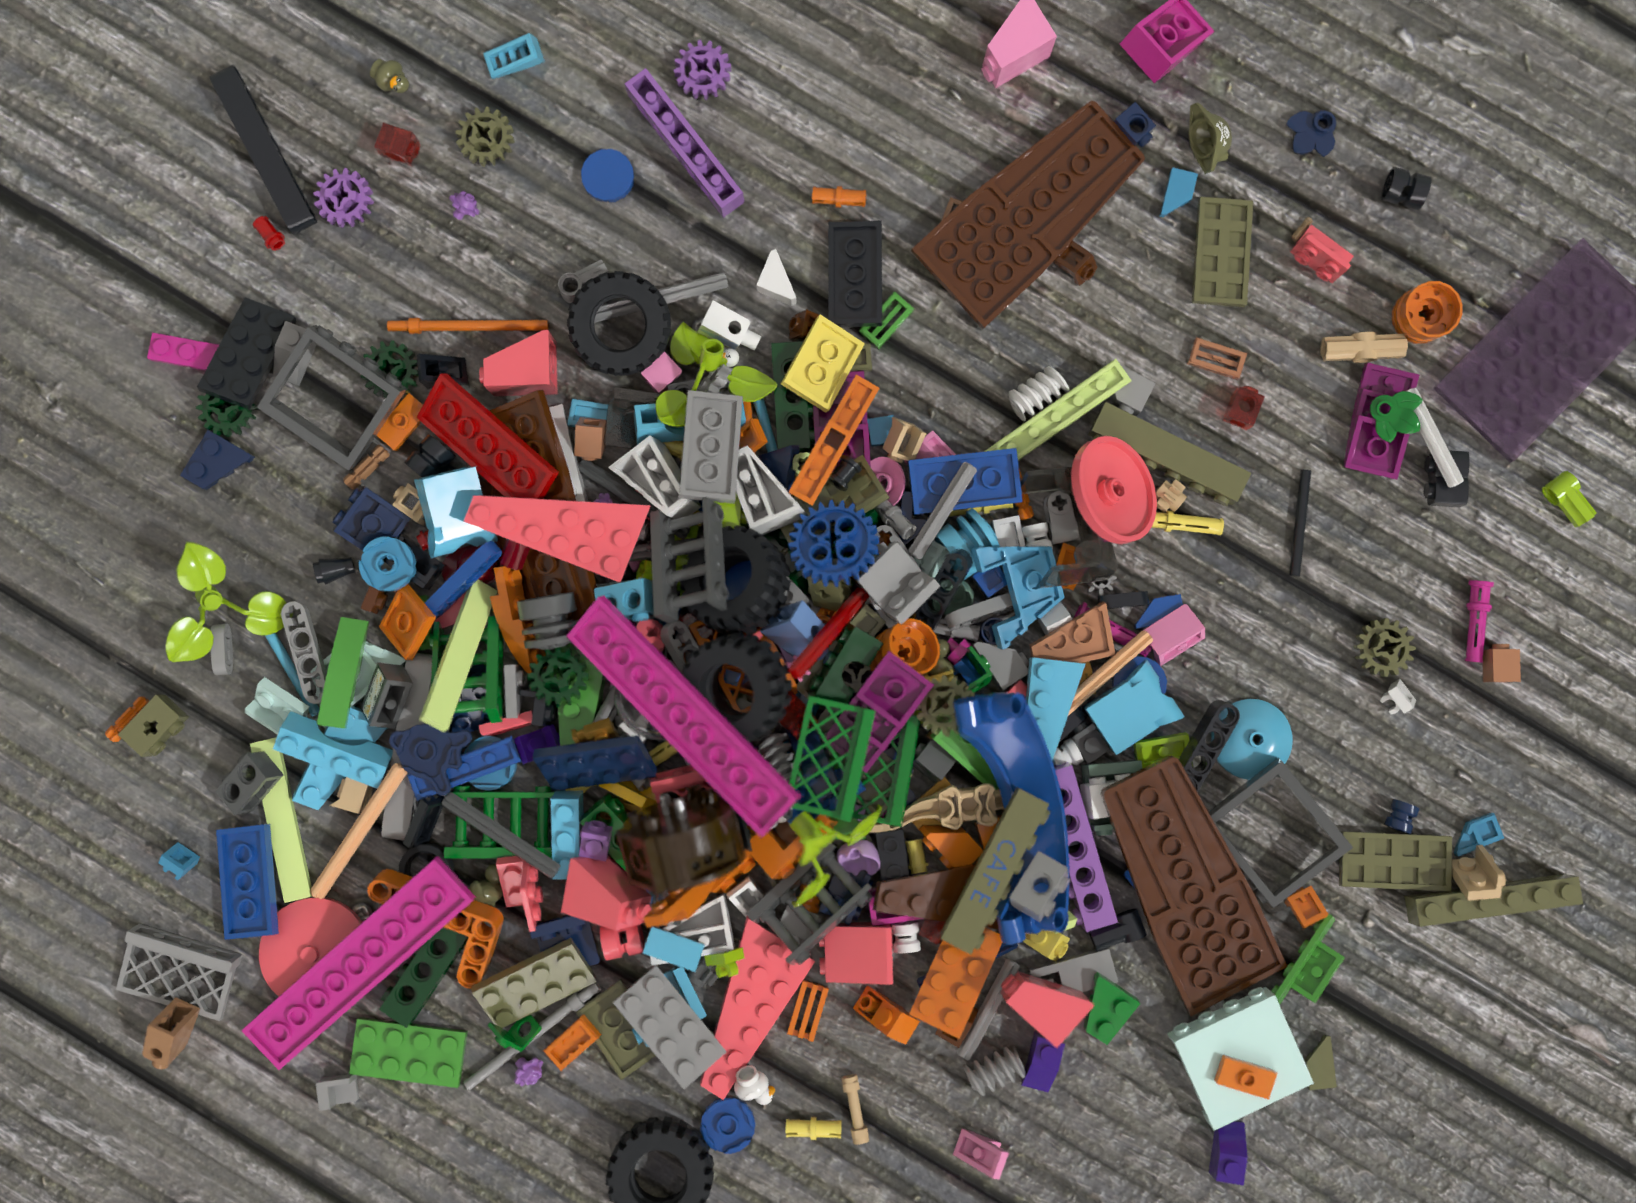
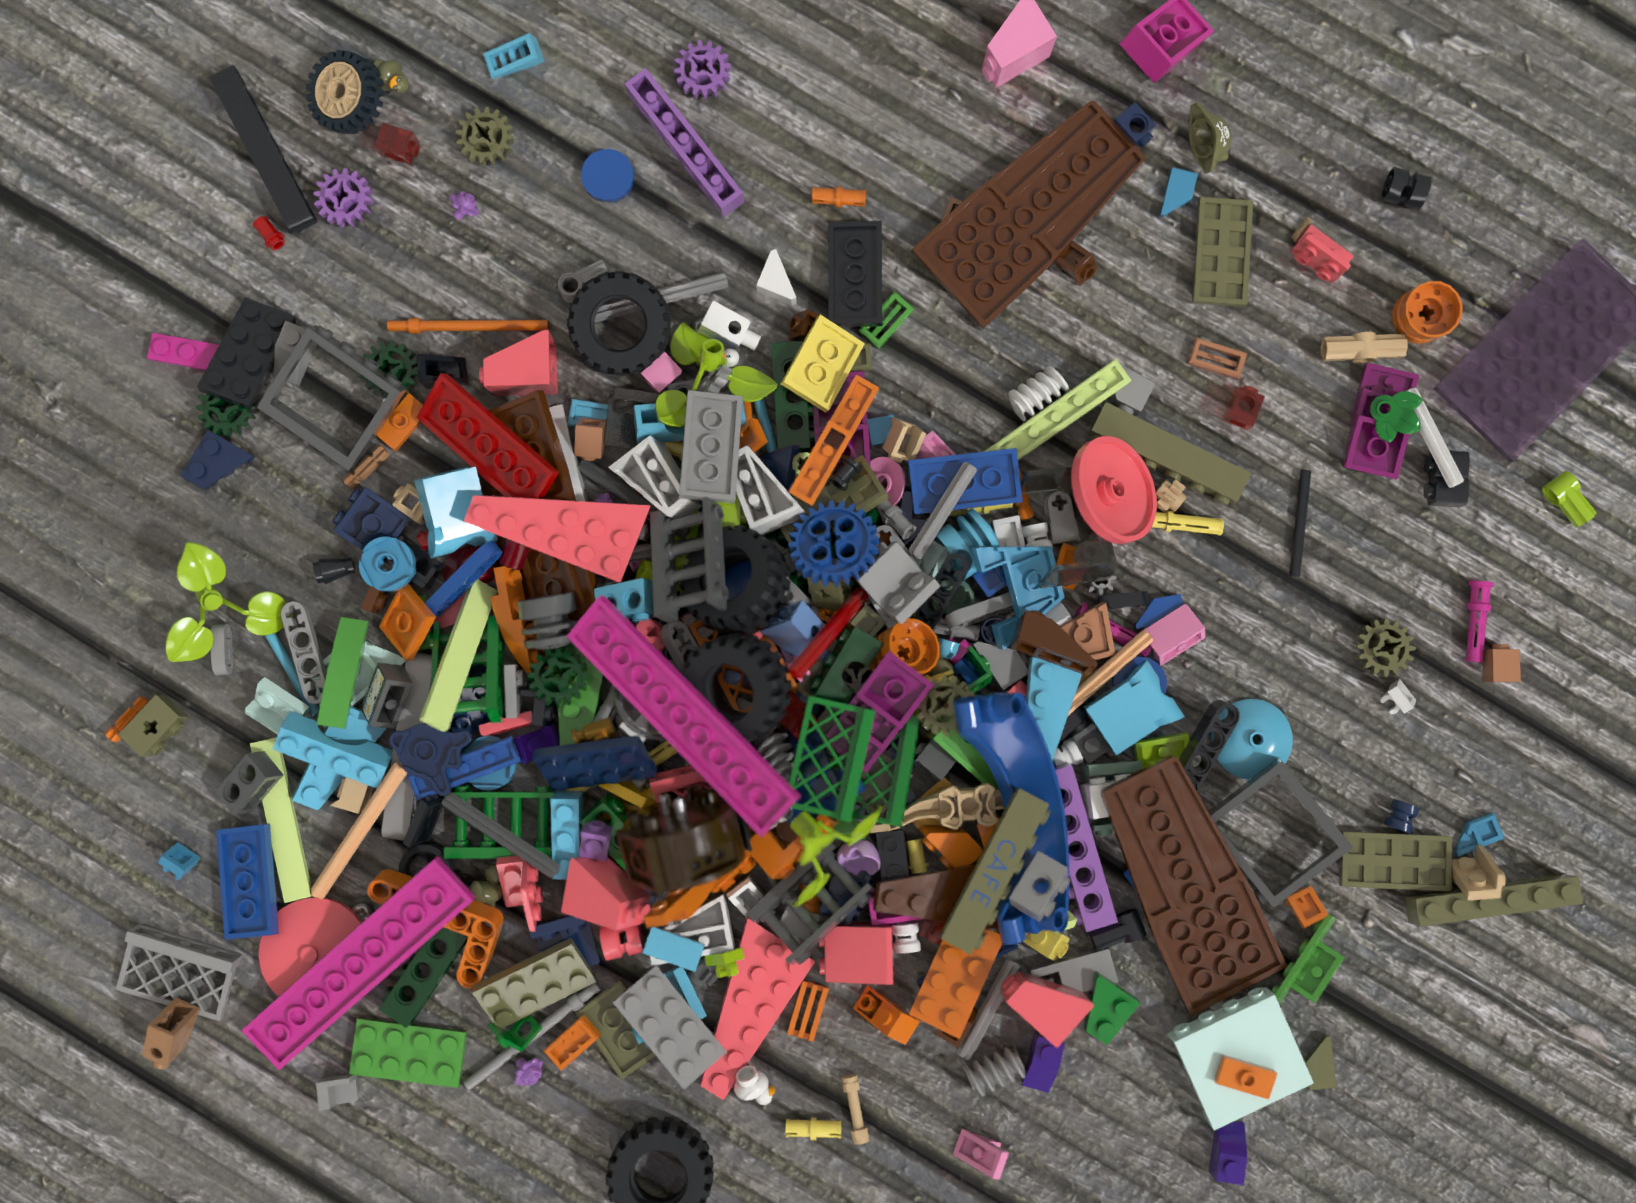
black wheel [404,433,455,477] -> none
blue tile [700,1096,755,1154] -> none
dark blue plate [1286,110,1336,157] -> none
none -> wheel [306,50,385,134]
none -> medium azure hinge [938,638,960,659]
none -> reddish brown slope [1011,610,1098,676]

